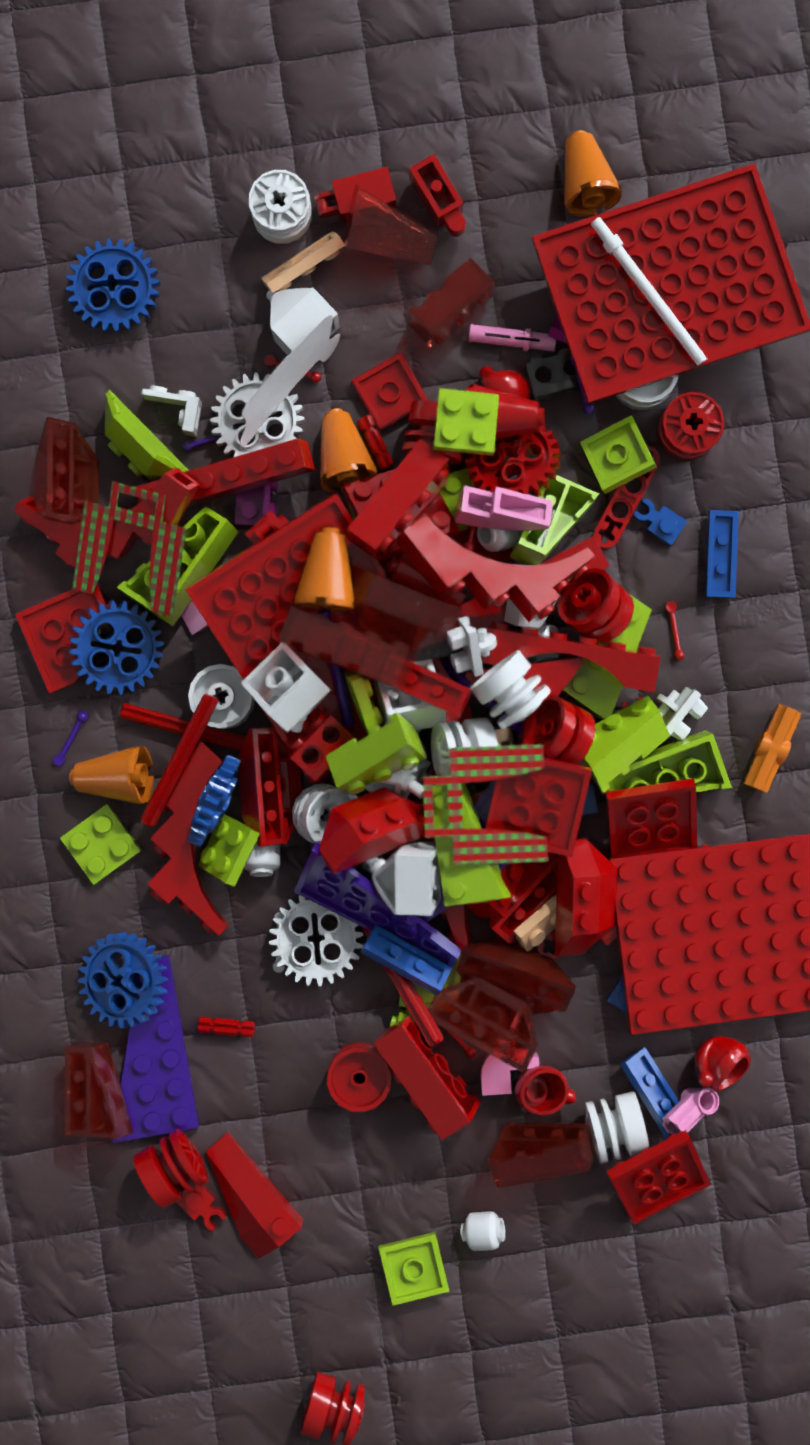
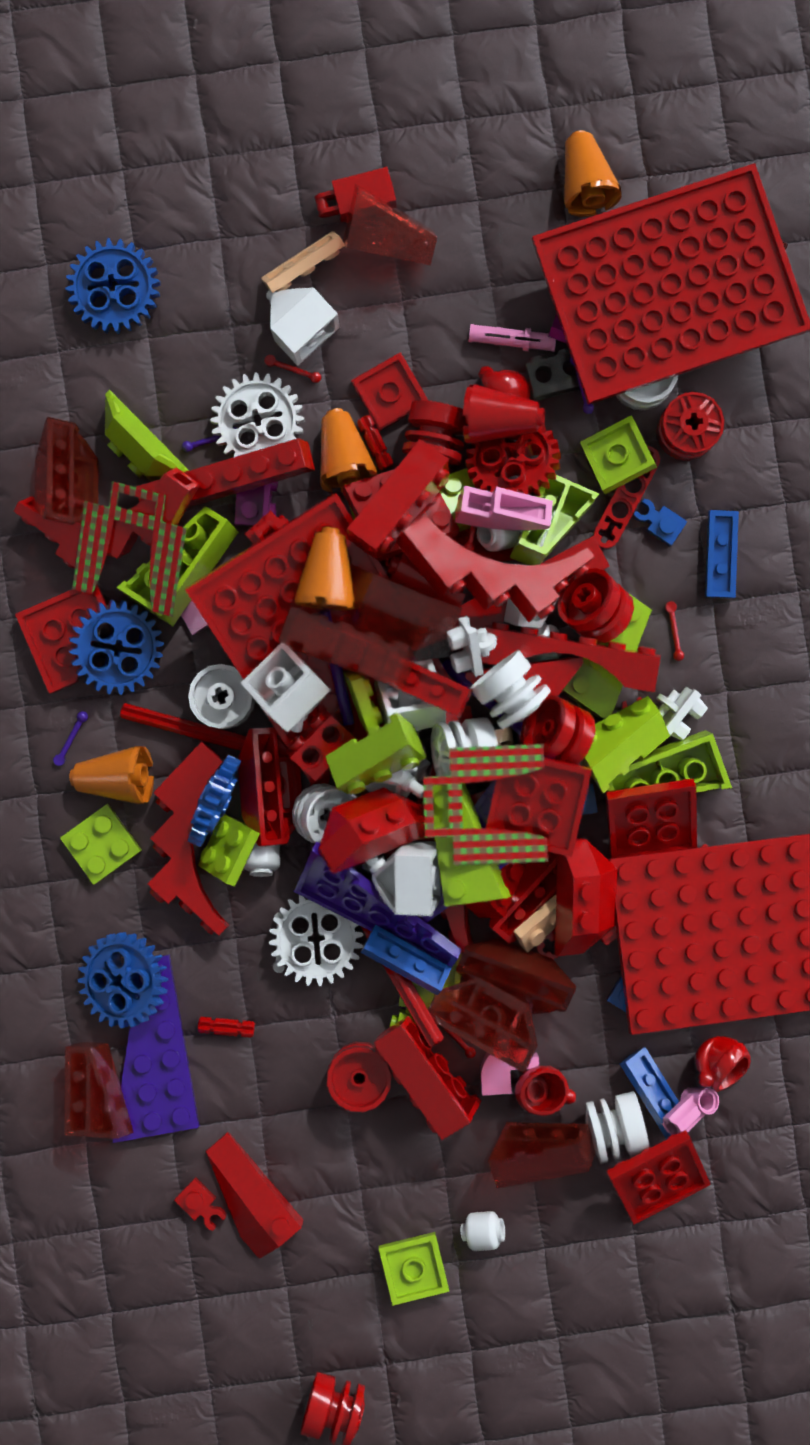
red wheel [133,1129,209,1209] -> none
red axle [140,694,218,827] -> none
white bracket [141,386,202,437] -> none
white sticker [240,315,340,447] -> none
white wheel [249,170,312,244] -> none
clear red wedge [408,258,495,349] -> none
red brick [409,154,466,237] -> none
lime plate [433,388,499,456] -> none
white bar [591,217,707,366] -> none
orange piece [743,704,802,793] -> none

